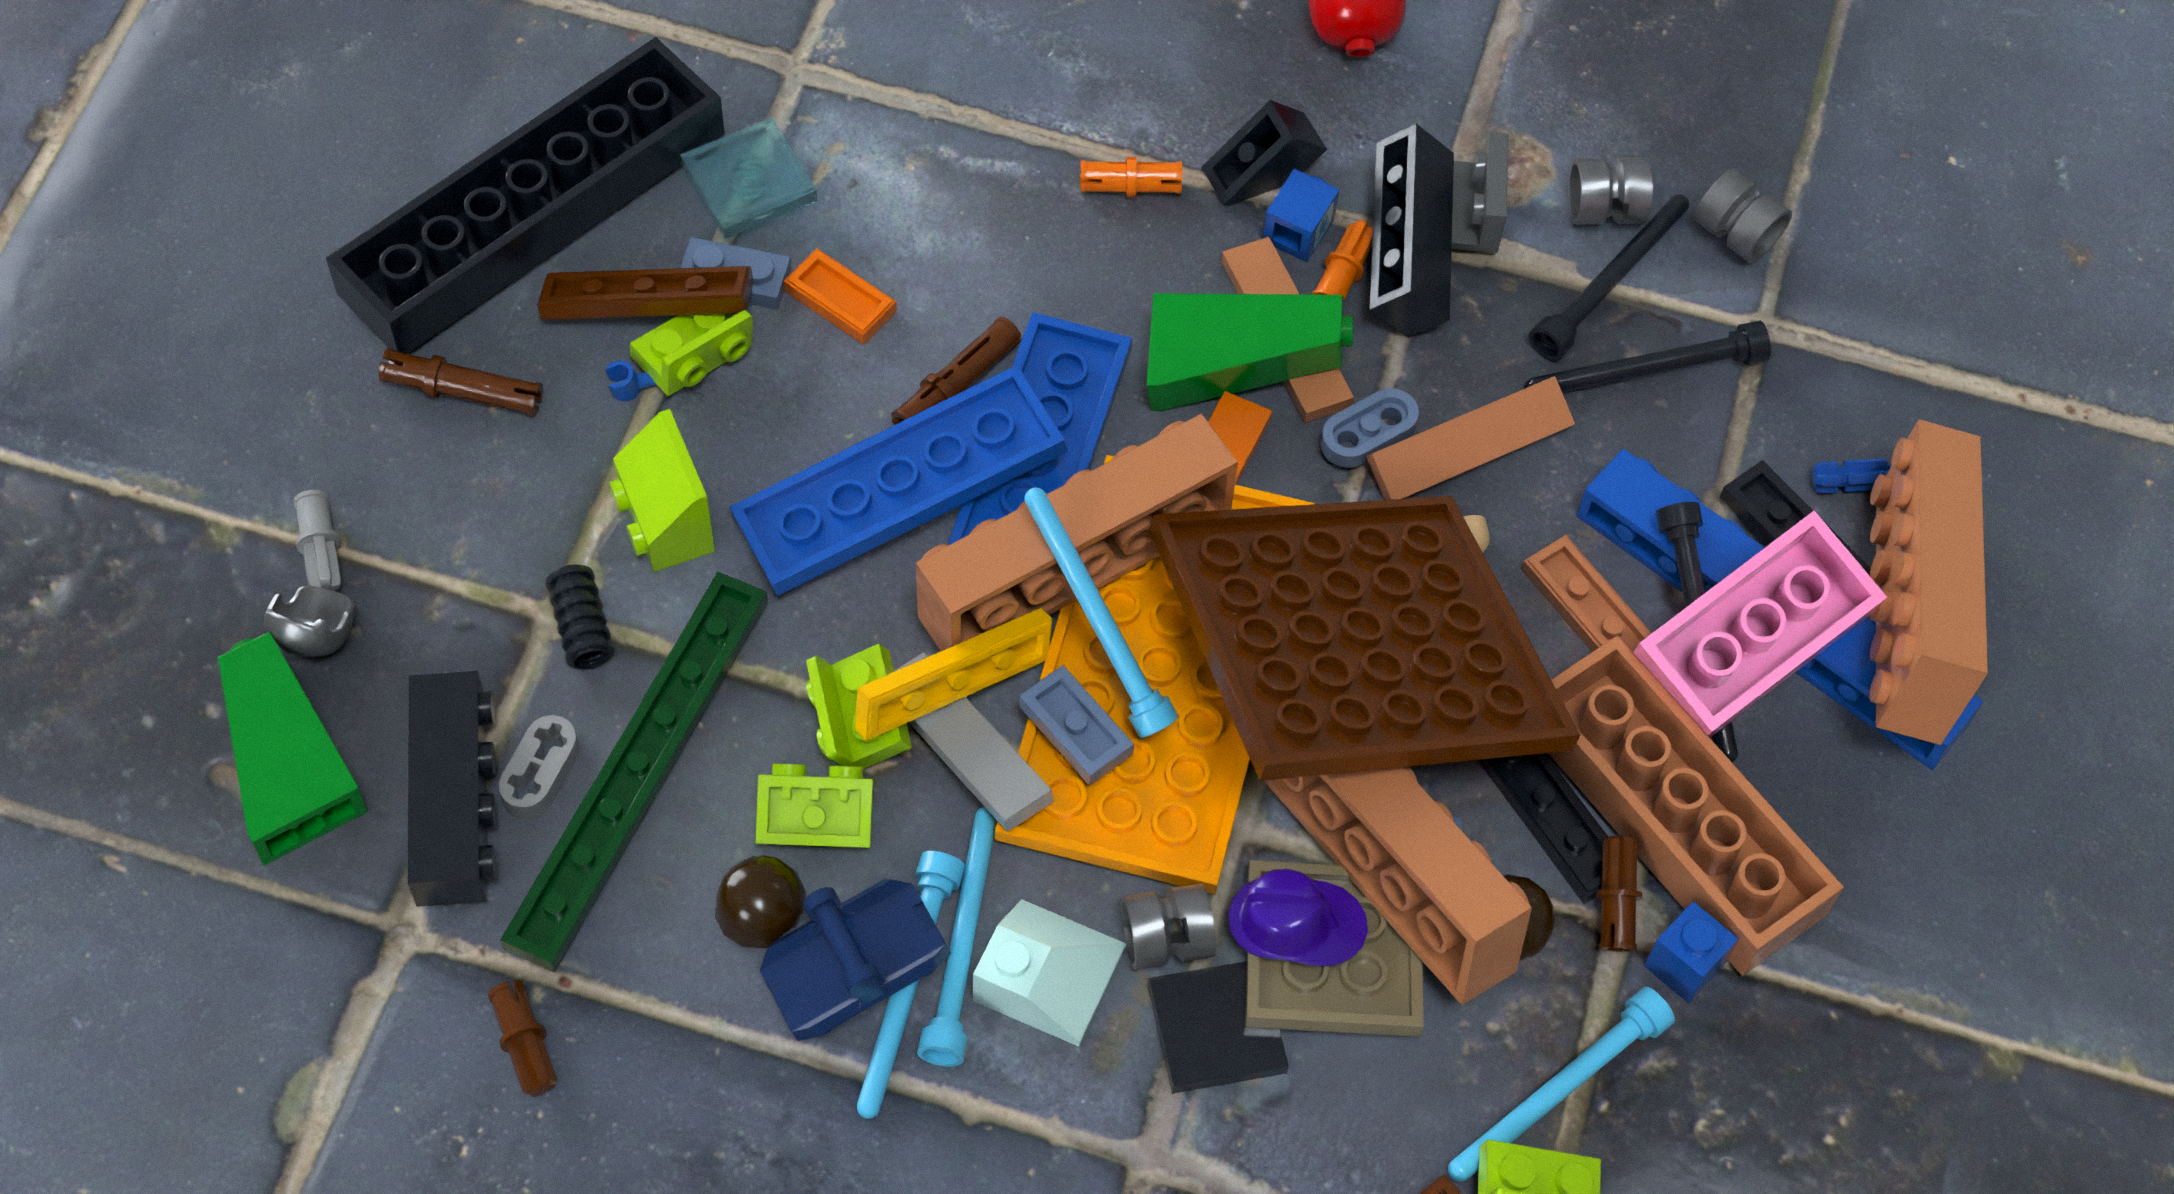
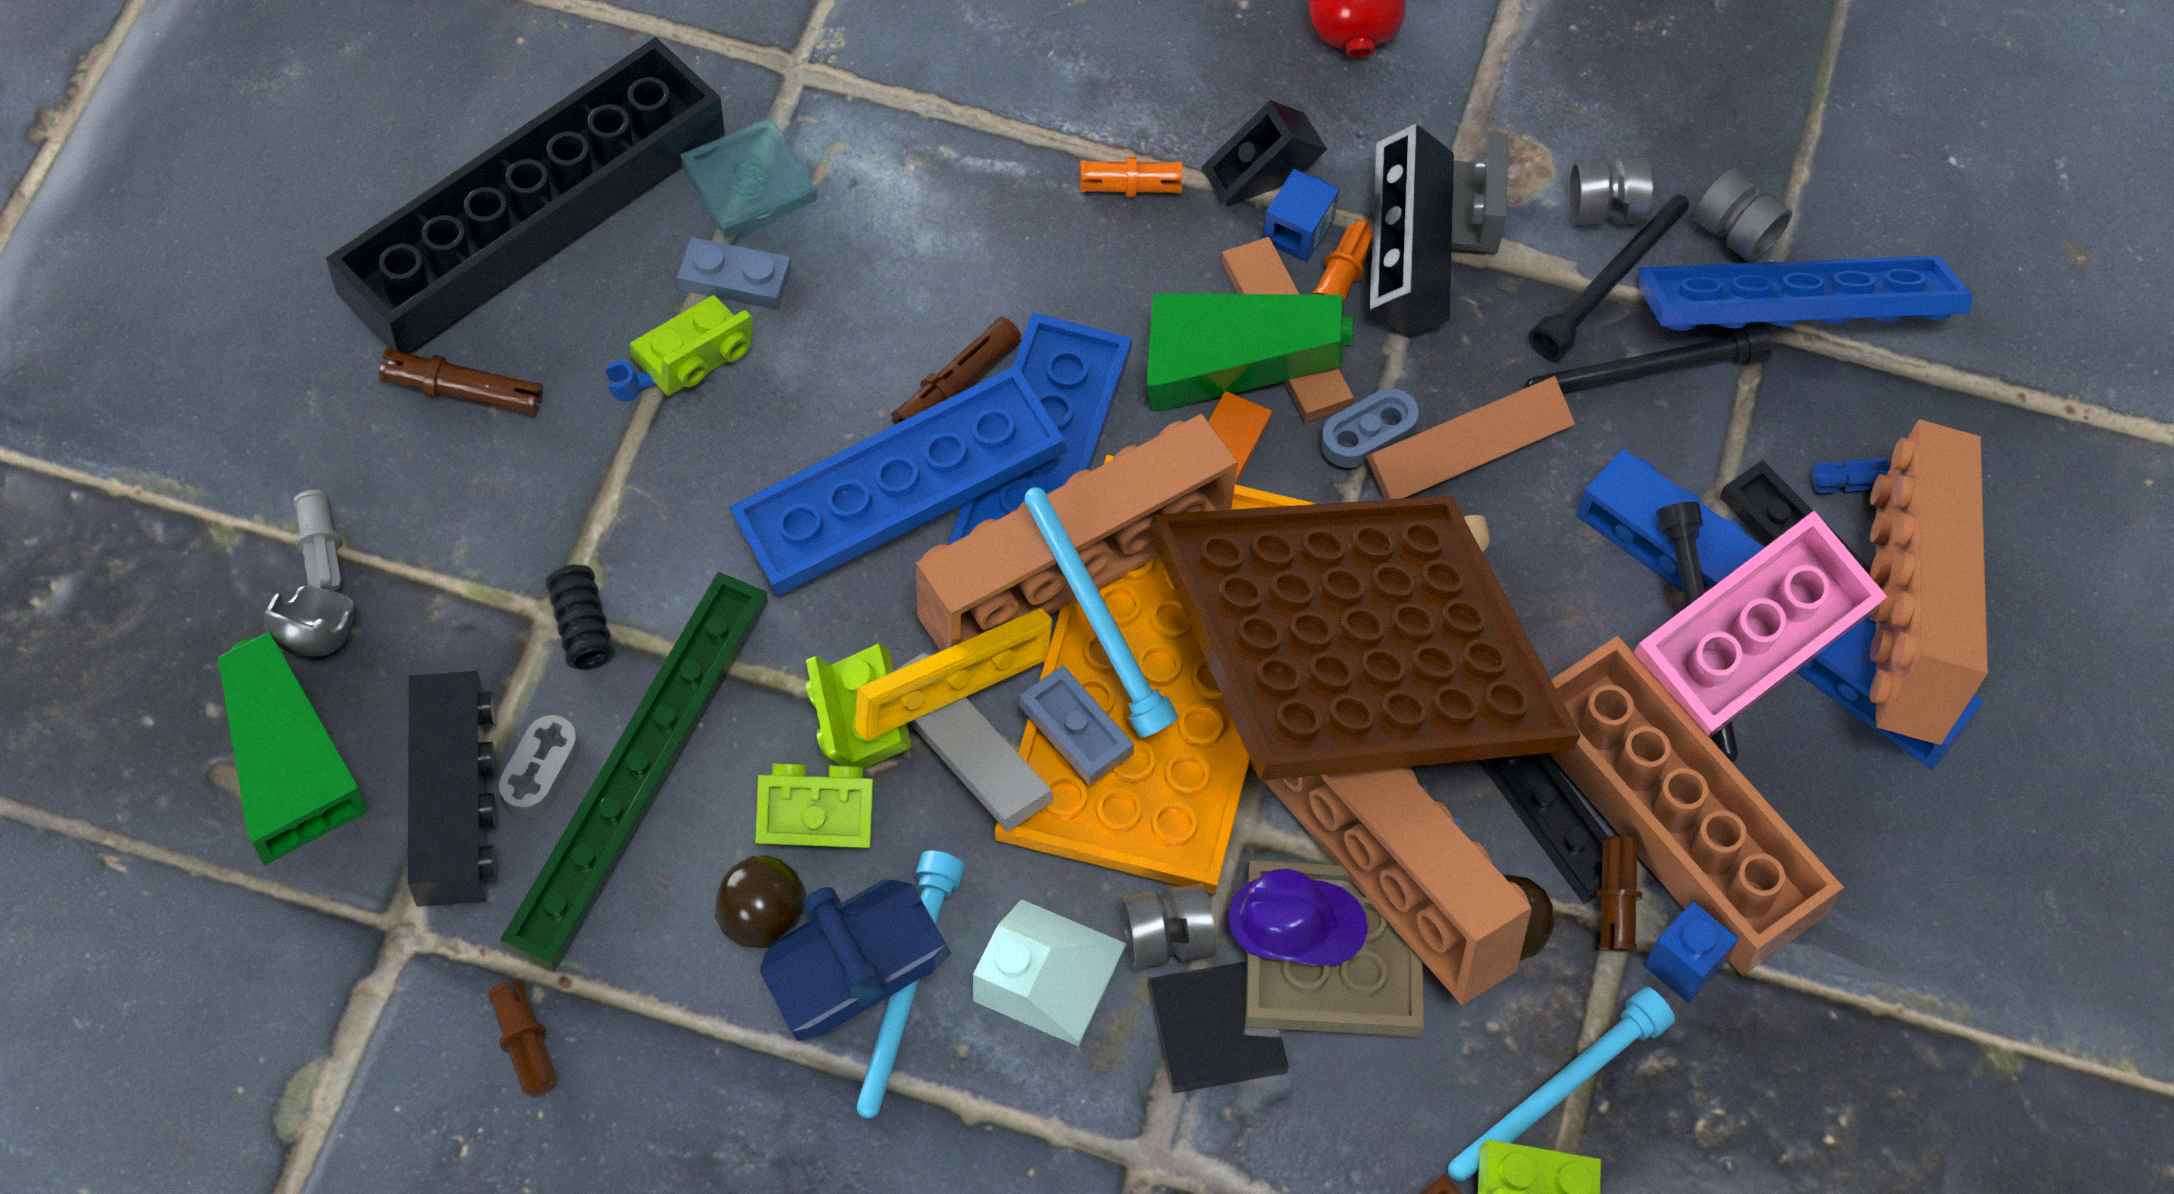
reddish brown tile [537,266,754,320] -> none
lime slope [609,409,715,573] -> none
orange tile [783,248,897,345] -> none
medium azure piece [917,807,997,1067] -> none
nougat tile [1521,535,1652,652] -> none
none -> blue plate [1637,255,1972,331]

